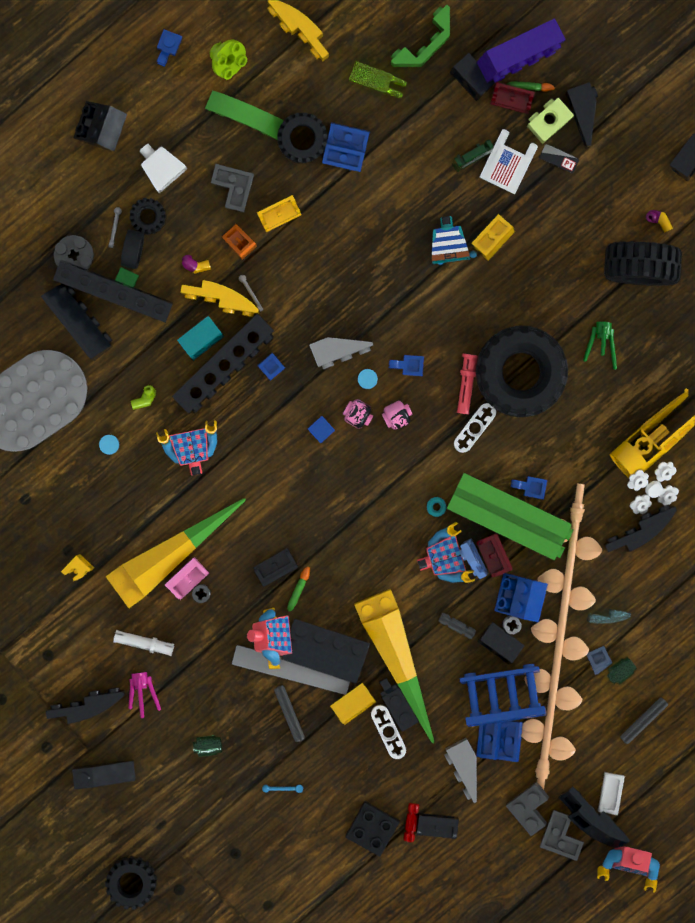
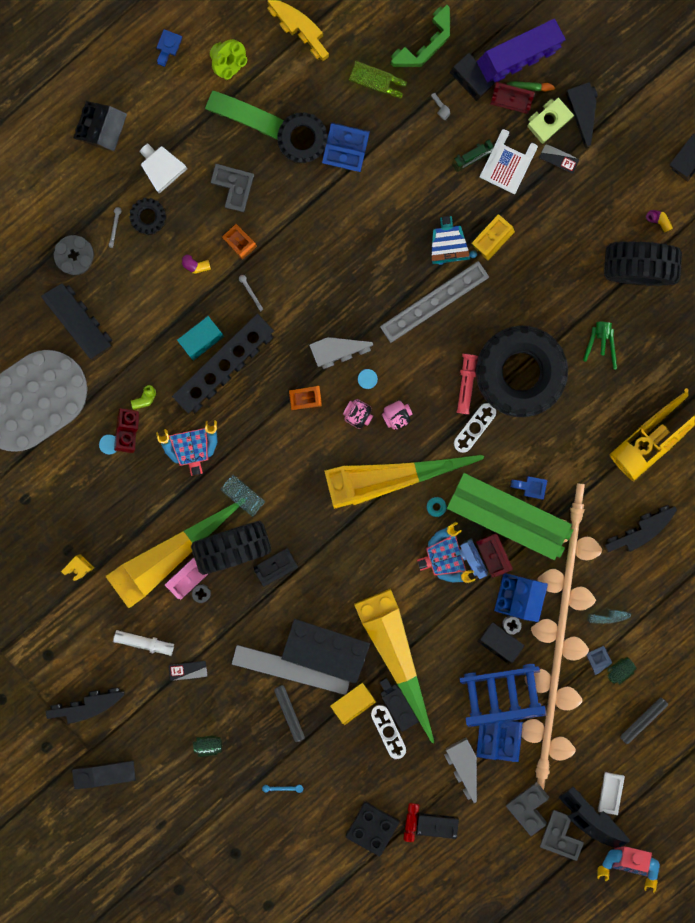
black brick [53,260,173,323] -> none
black tyre [105,856,157,910] -> none
green tile [115,267,139,287] -> none
black tyre [121,230,144,269] -> none
dark pink plant [128,672,161,718] -> none
yellow slope [181,280,259,317] -> none
torso [247,608,292,669] -> none
yellow hinge [257,195,301,232] -> none
blue tile [258,353,285,381] -> none
bright green piece [287,567,310,611] -> none
blue tile [308,416,335,444] -> none
blue plate [389,355,424,376] -> none
dark grey axle [439,613,476,639] -> none
white plant [627,462,679,514] -> none
none -> dark red slope [114,408,139,453]
none -> sticker [169,661,207,681]
none -> black tyre [191,521,271,575]
none -> clear light blue slope [220,475,265,517]
none -> orange slope [289,386,322,410]
none -> yellow plate [325,455,484,509]
none -> light grey tile [380,261,489,343]
none -> light grey hand [431,93,450,120]

